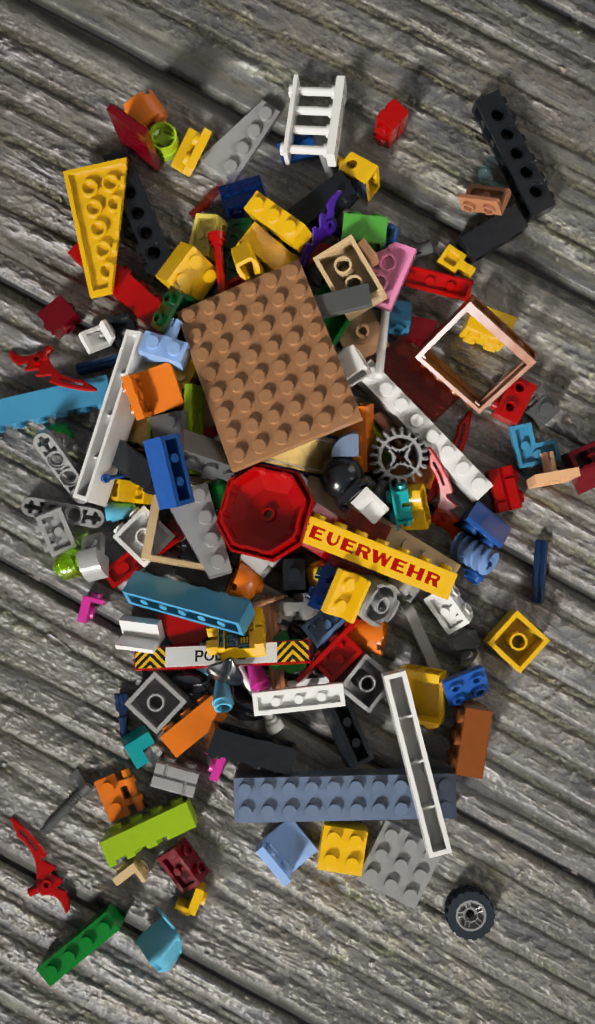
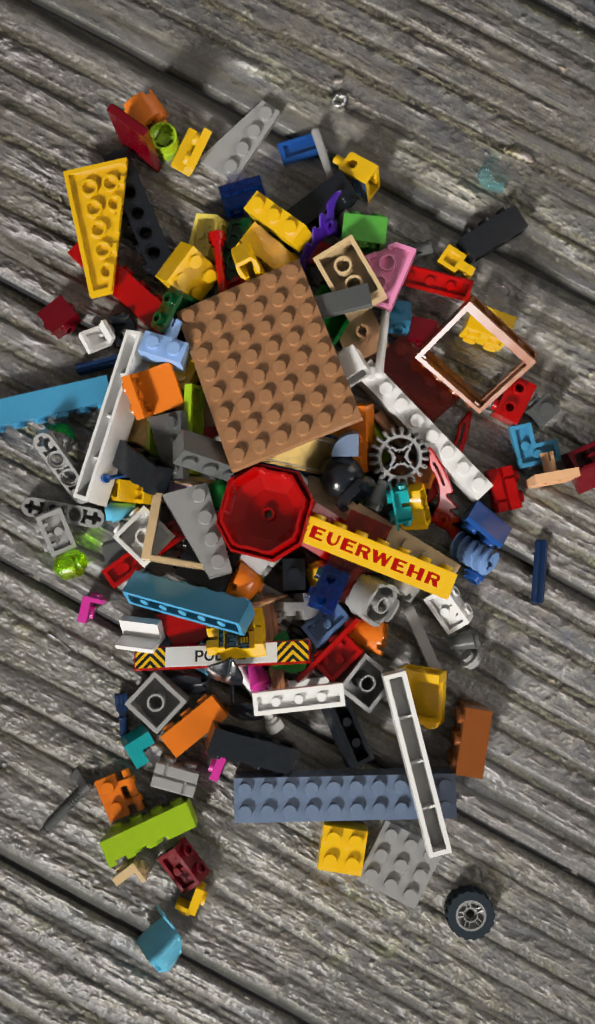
red piece [9,345,97,392] -> none
red piece [10,817,70,913] -> none
green brick [36,902,125,986] -> none
light grey brick [76,532,109,582] -> none
blue brick [143,433,195,510] -> none
clear red piece [188,186,219,220] -> none
medium azure cone [212,680,234,713] -> none
light blue bracket [256,822,317,887] -> none
white fence [280,74,347,167] -> none
yellow bracket [320,568,371,624] -> none
white panel [351,486,389,524] -> none
light nougat tile [358,238,379,267] -> none
red brick [373,99,409,149] -> none
blue arm [384,223,400,248] -> none
blue bracket [441,664,490,708] -> none
nougat bracket [458,184,511,216] -> none
black brick [471,89,556,223] -> none
yellow brick [482,609,550,673] -> none

